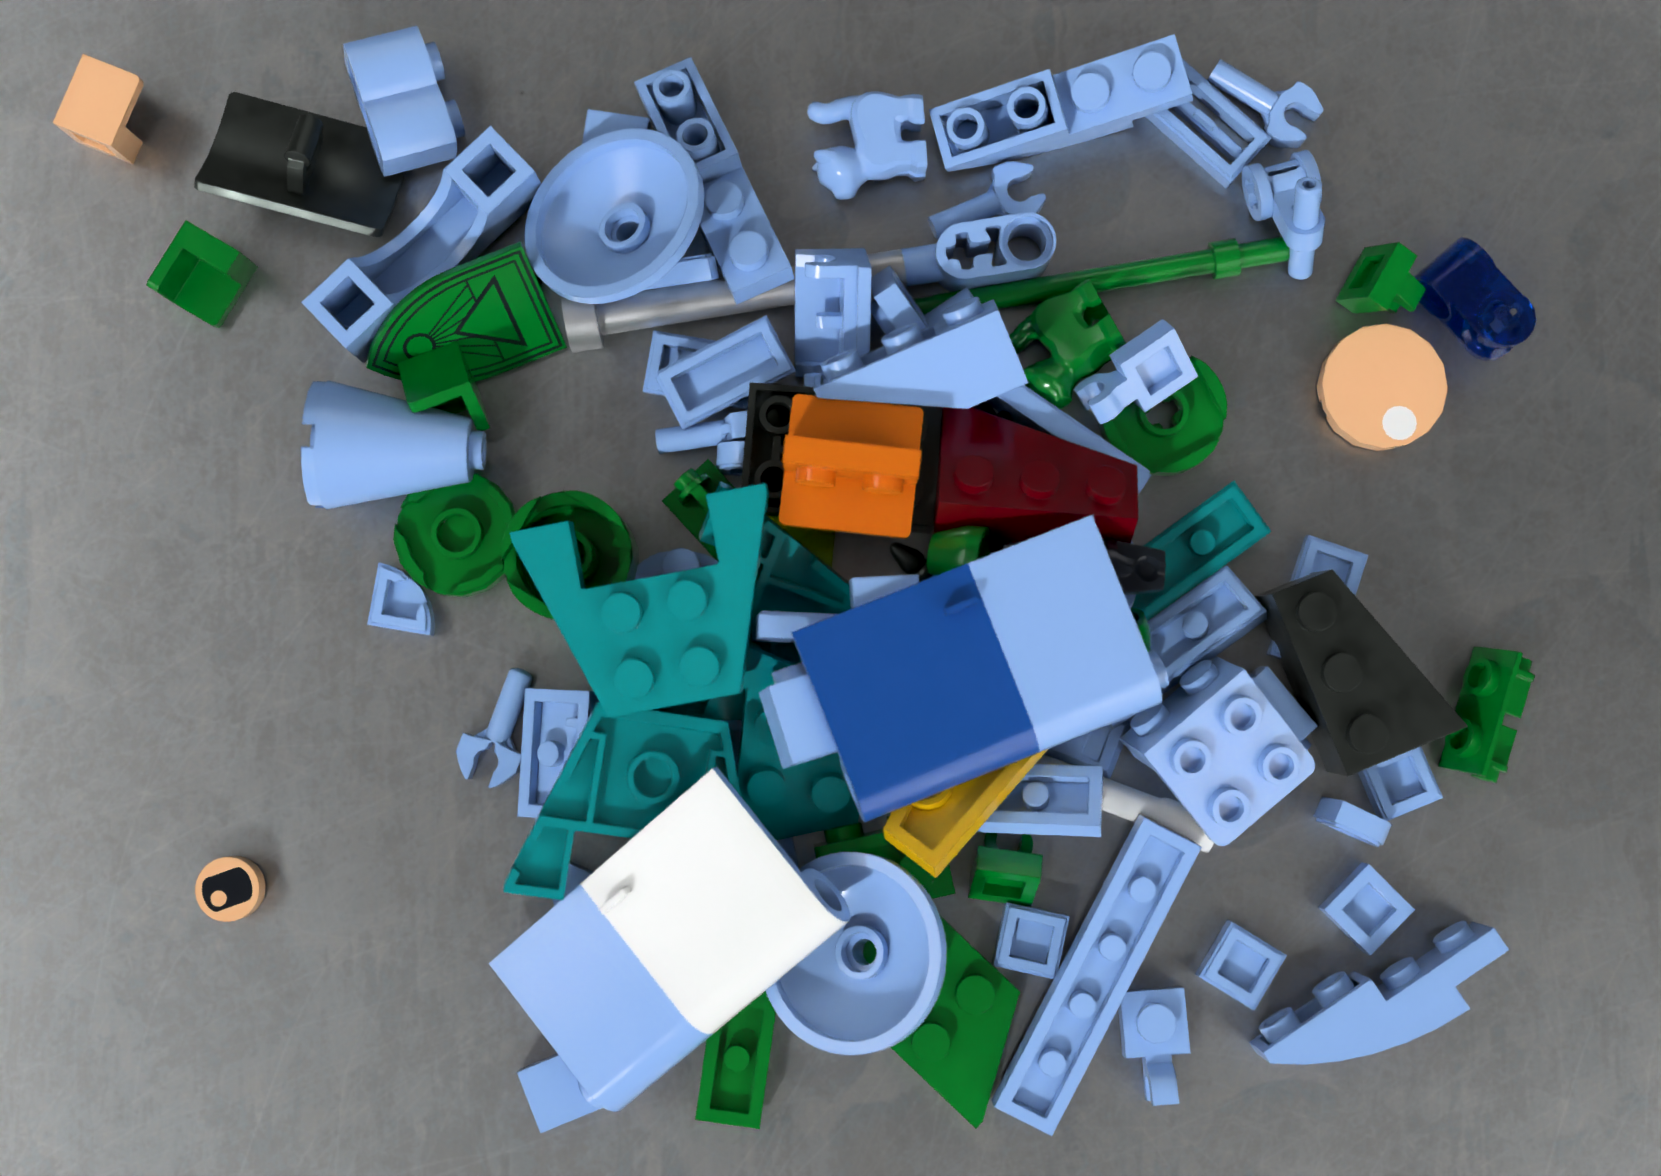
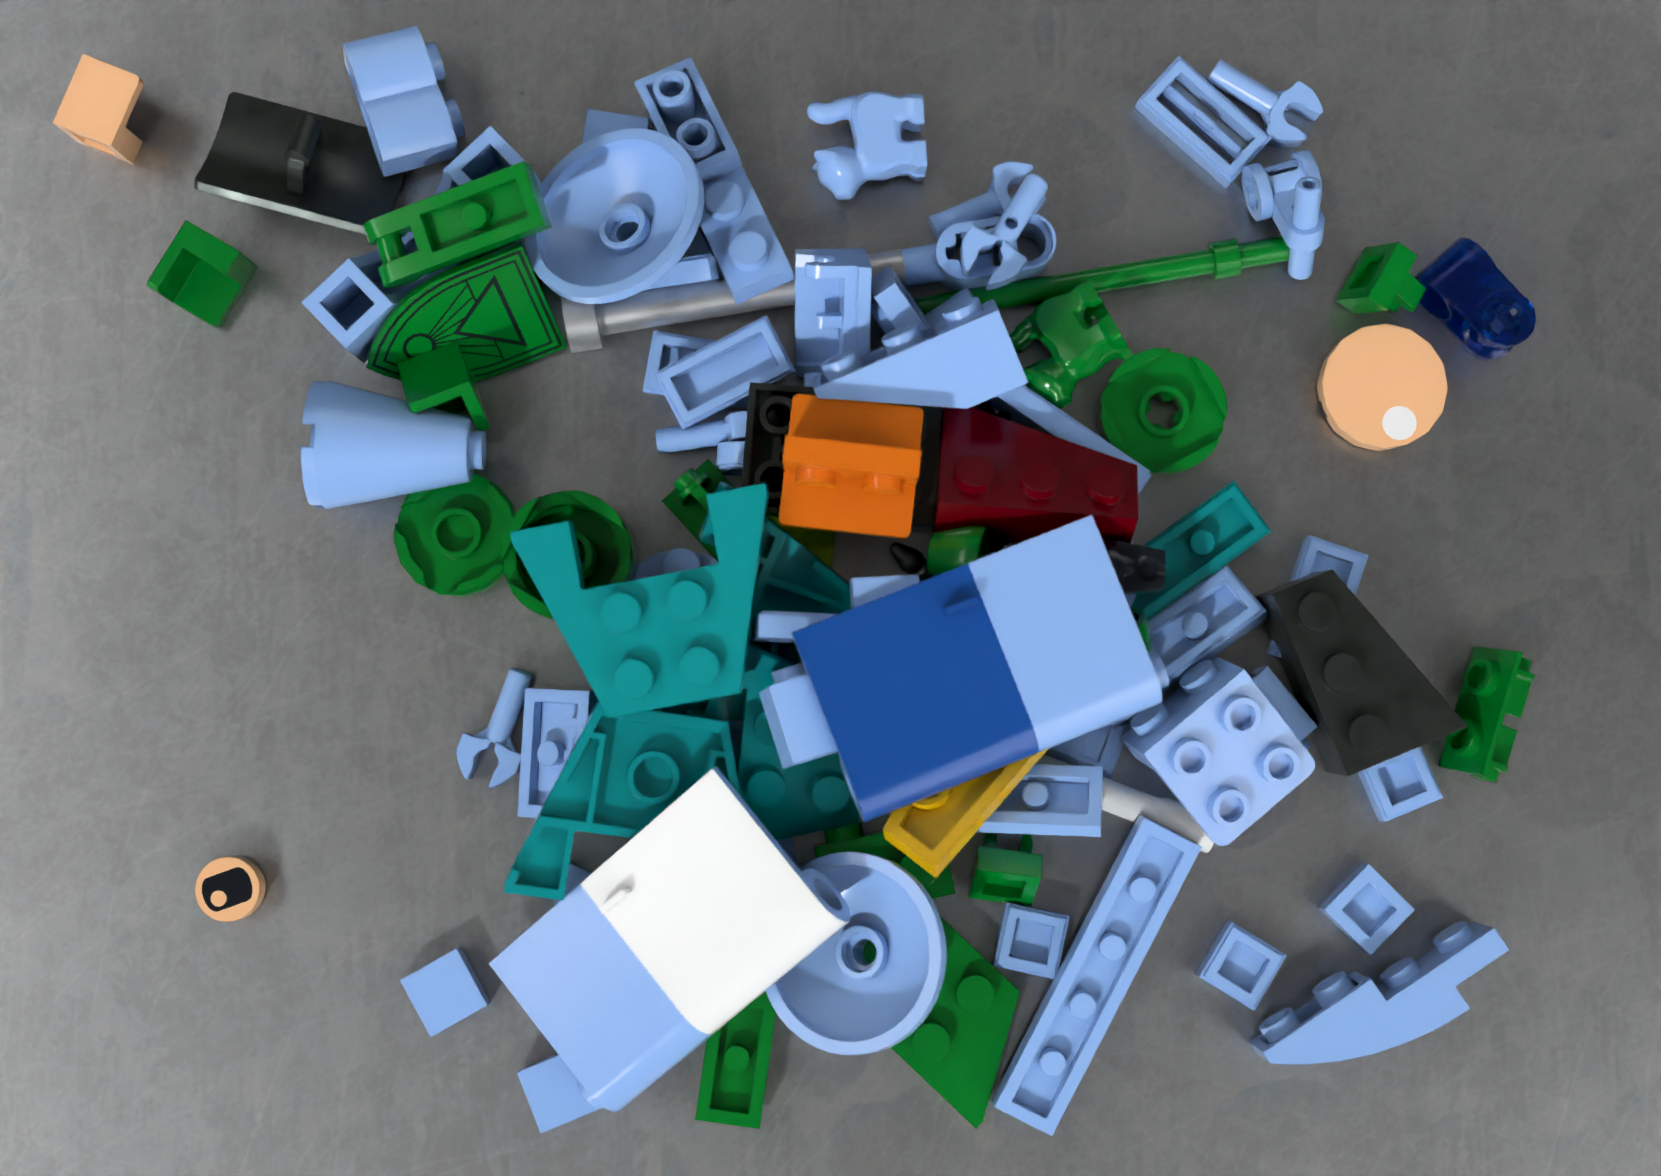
light blue tile [367,563,435,636] -> none
light blue slope [929,34,1193,172] -> none
light blue plate [1074,319,1198,424] -> none
light blue plate [1118,986,1191,1106] -> none
light blue tile [1313,796,1392,847] -> none
none -> green plate [363,161,552,288]
none -> light blue tile [400,946,491,1037]
none -> light blue bar [960,174,1048,290]

